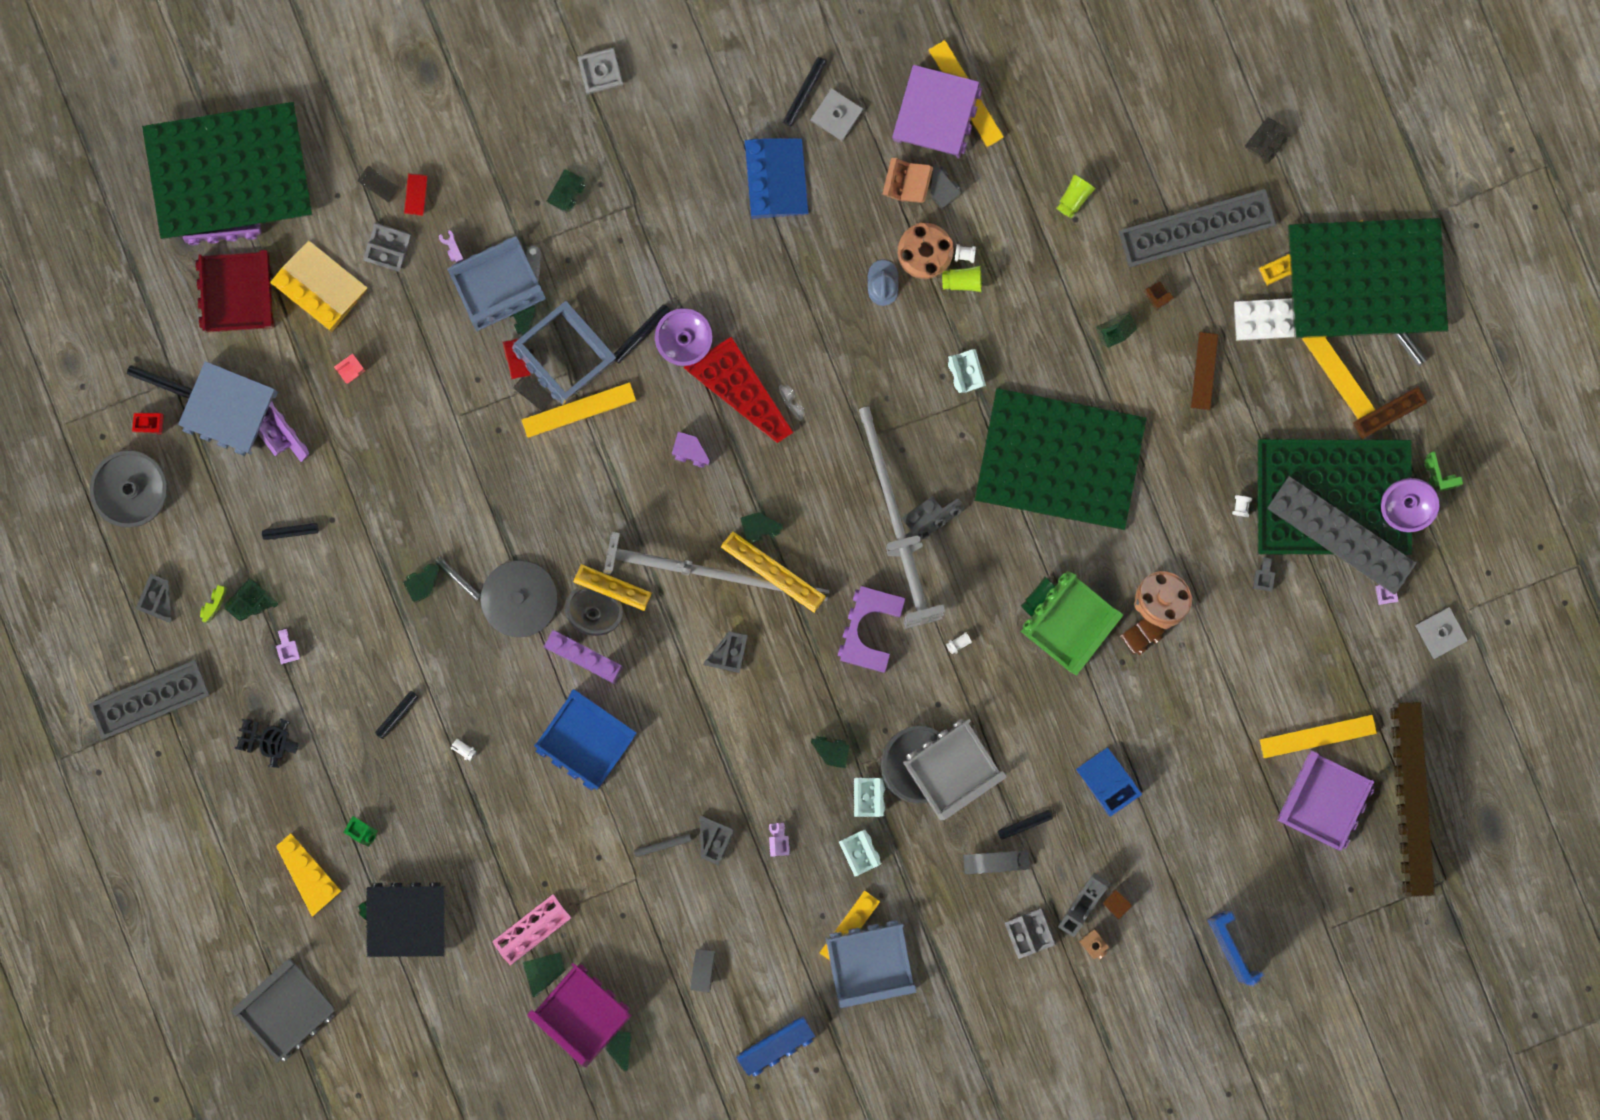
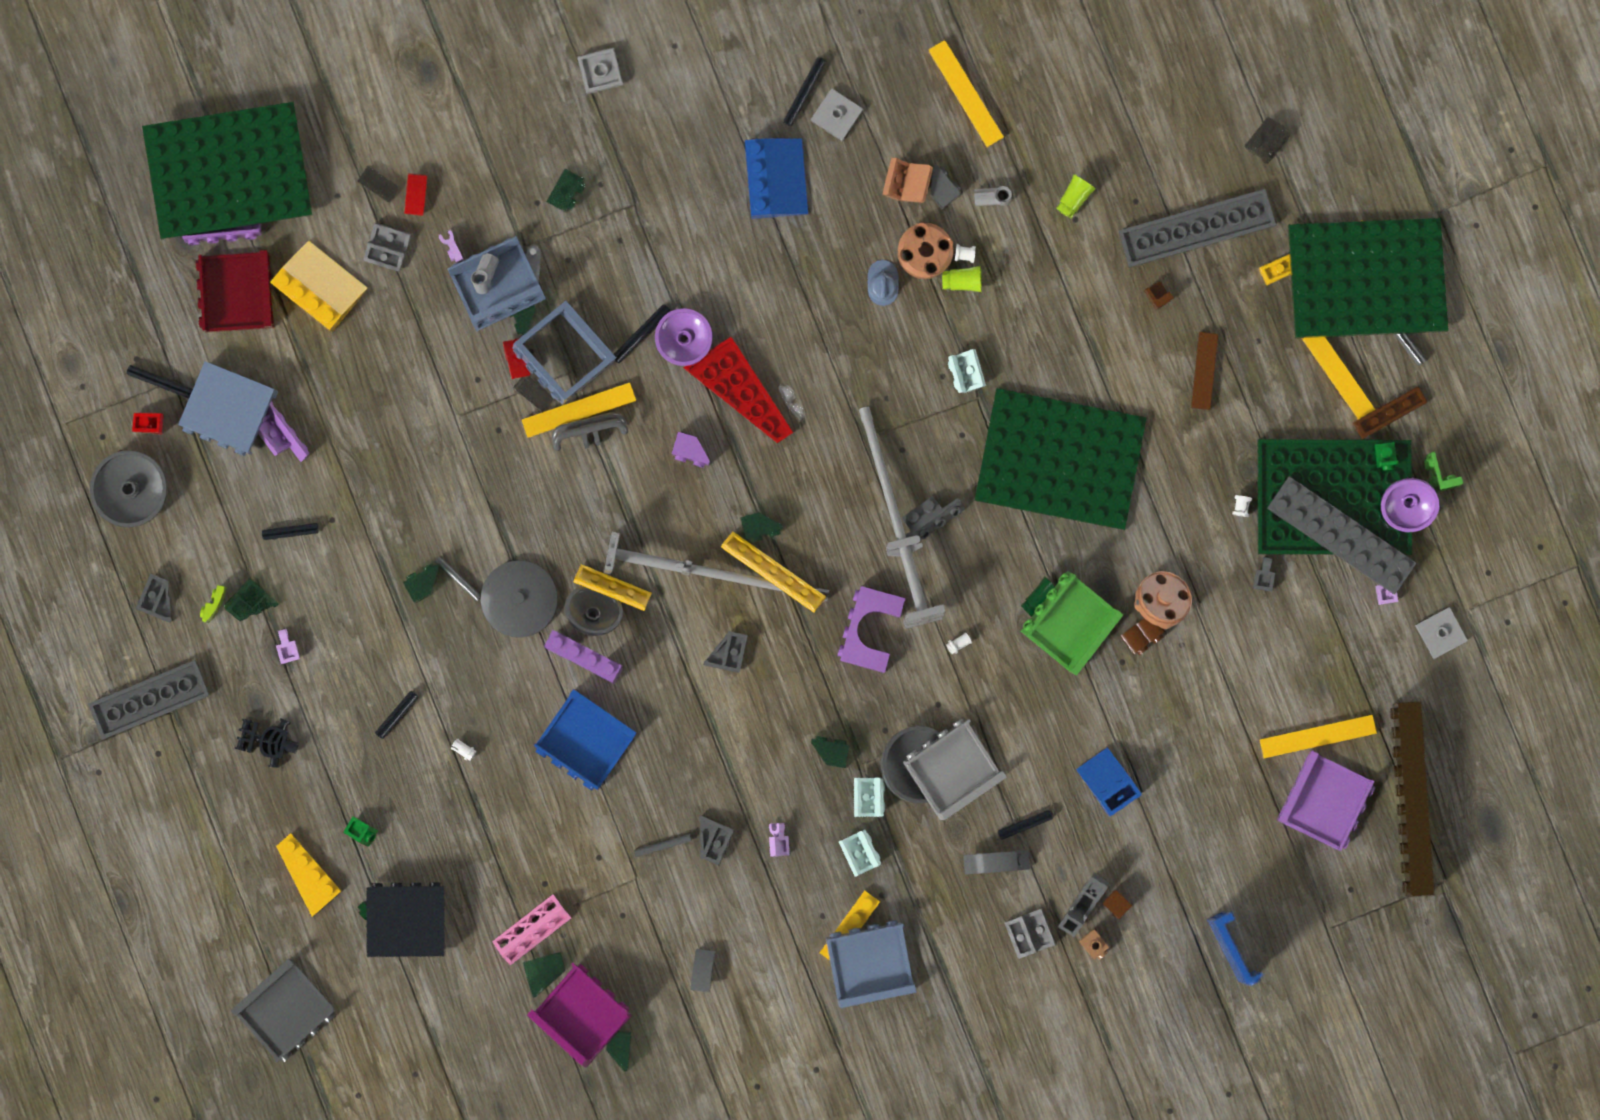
coral panel [334,354,365,384] -> none
blue slope [736,1016,815,1077] -> none
medium lavender panel [892,65,982,158] -> none
clear green slope [1095,312,1137,348] -> none
white plate [1234,299,1294,341] -> none
none -> light grey piece [471,253,499,294]
none -> dark grey piece [552,412,628,451]
none -> light grey piece [974,186,1012,206]
none -> green bracket [1374,442,1399,471]

